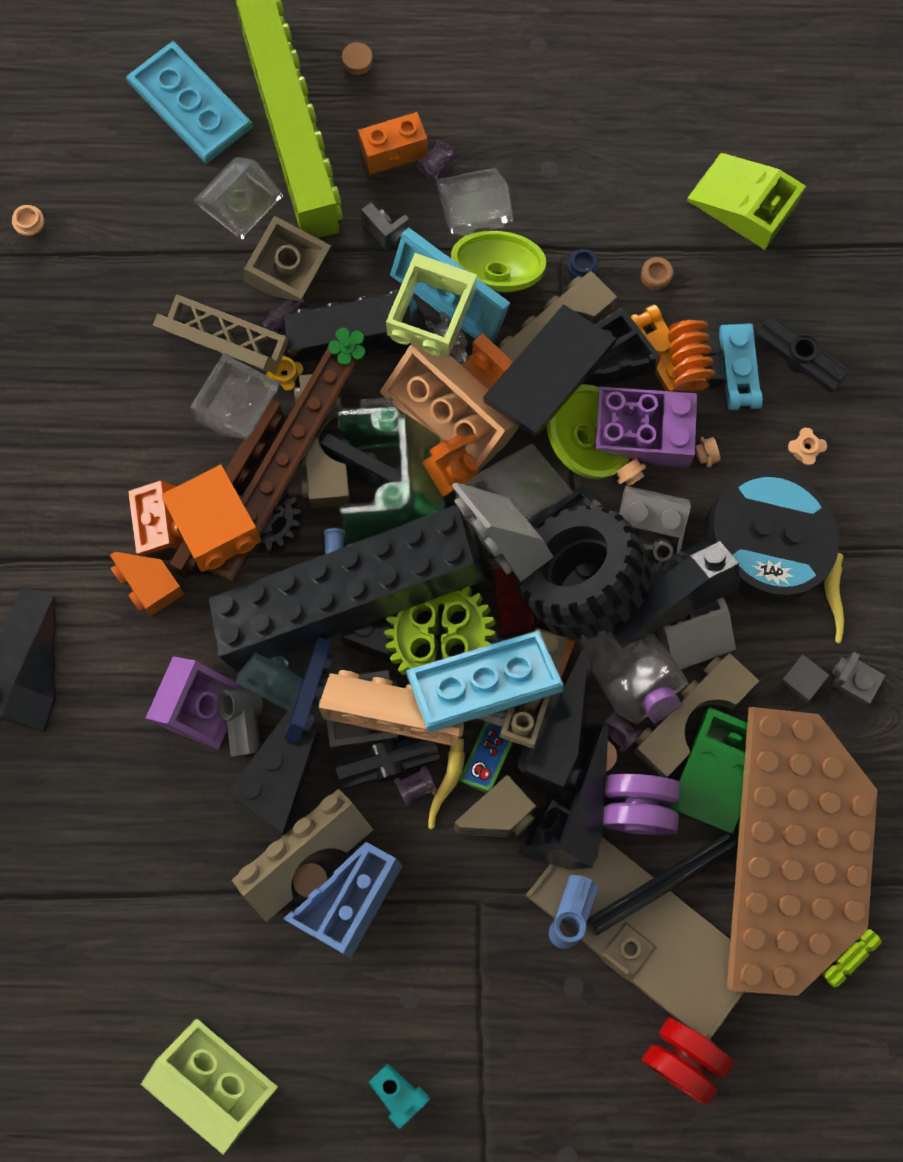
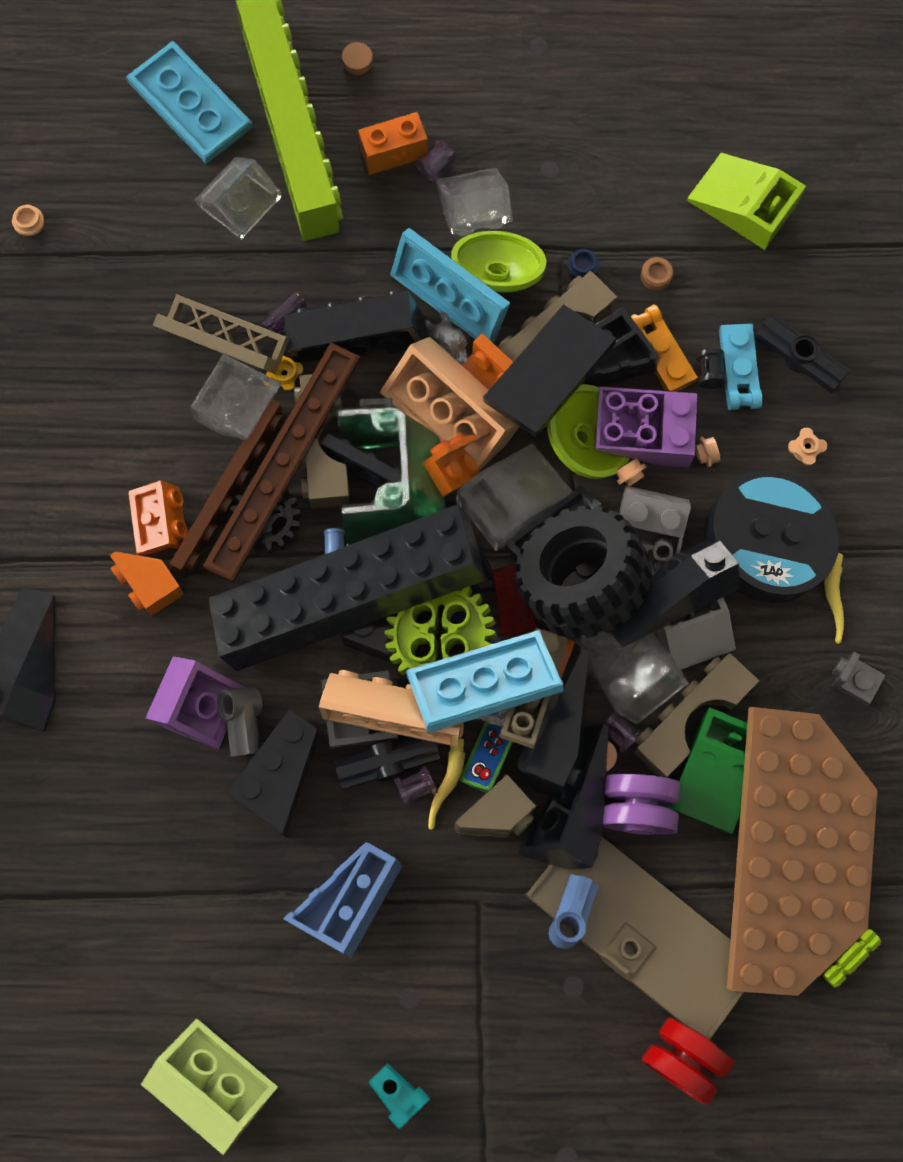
orange panel [161,464,261,572] -> none
dark tan arch [232,789,373,922] -> none
clear light blue tile [236,652,303,711] -> none
dark tan slope [244,216,331,301] -> none
dark blue plate [284,637,333,743] -> none
medium nougat tile [293,863,328,899] -> none
green plant [328,328,366,365] -> none
flat silver bracket [361,203,410,251] -> none
yellowish green window [386,253,477,357] -> none
light grey slope [451,482,553,582] -> none
black axle [587,834,737,935] -> none
medium lavender tile [643,687,683,724] -> none
orange piece [668,320,715,392] -> none
dark grey tile [780,654,829,702] -> none

